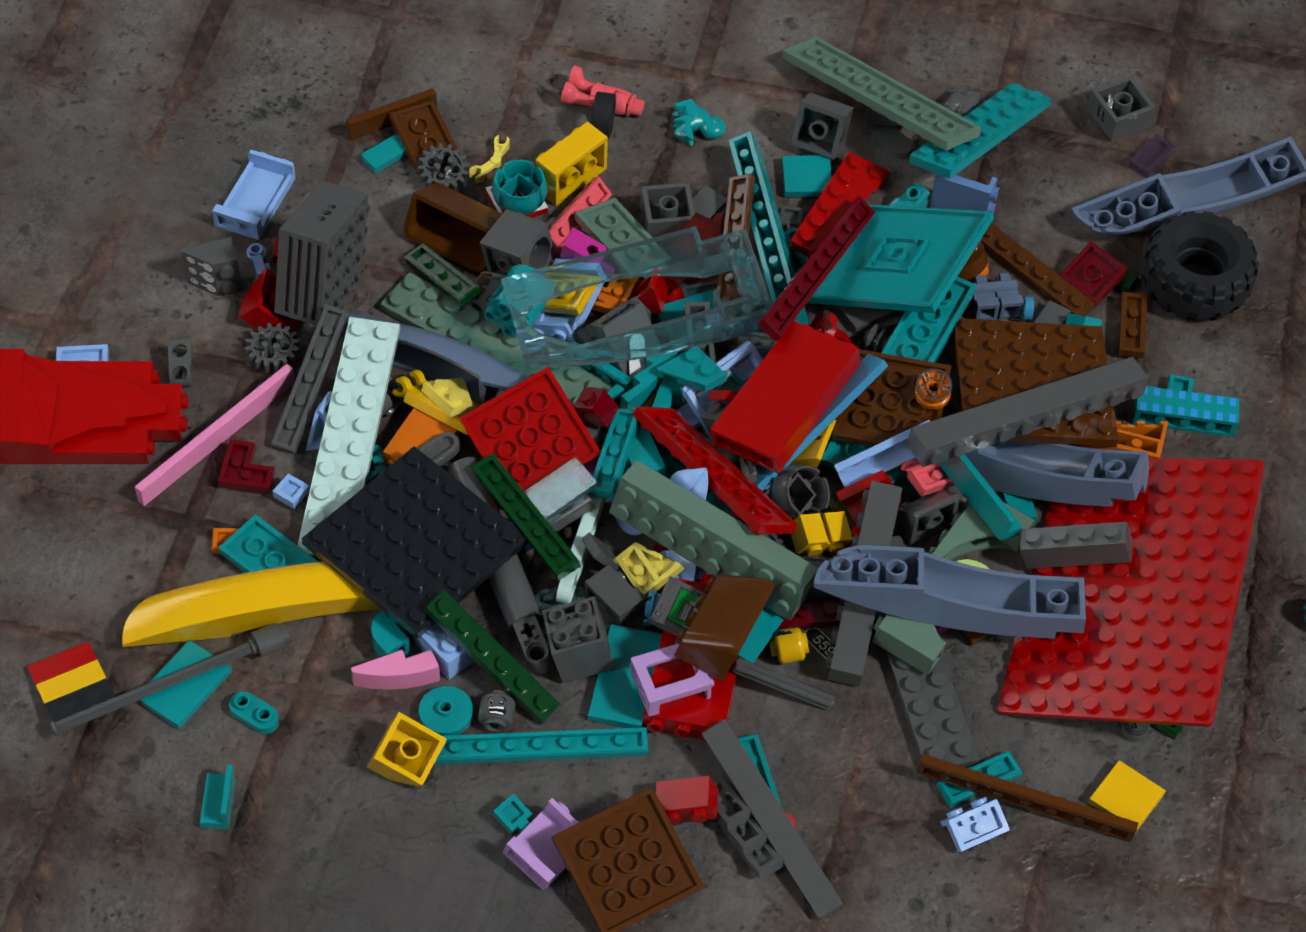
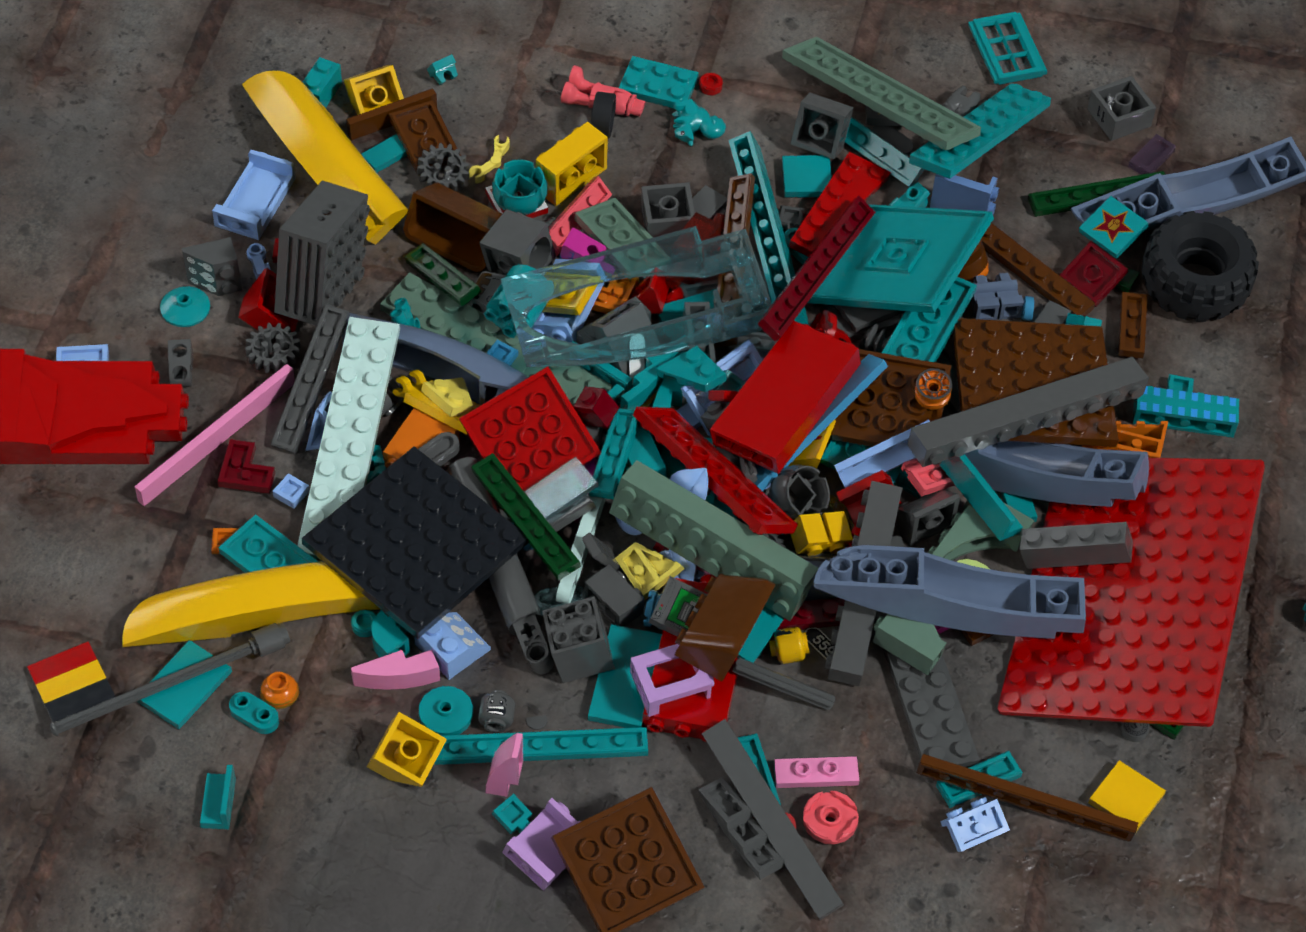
dark green plate [423,590,561,725] -> none
red brick [656,776,718,826] -> none
none -> teal dish [160,286,210,327]
none -> yellow slope [242,71,408,245]
none -> orange piece [260,672,299,709]
none -> teal brick [303,57,342,108]
none -> yellow slope [343,65,404,115]
none -> teal tile [351,610,376,637]
none -> teal plate [390,298,421,328]
none -> teal tile [427,54,458,85]
none -> bright pink slope [486,733,523,797]
none -> dark azure tile [487,340,518,365]
none -> teal plate [619,56,699,108]
none -> red tile [699,73,723,95]
none -> bright pink plate [774,756,859,788]
none -> coral plate [803,791,859,844]
none -> teal plate [845,117,924,187]
none -> teal piece [968,12,1048,85]
none -> dark green tile [1028,171,1166,217]
none -> teal tile [1079,196,1149,259]

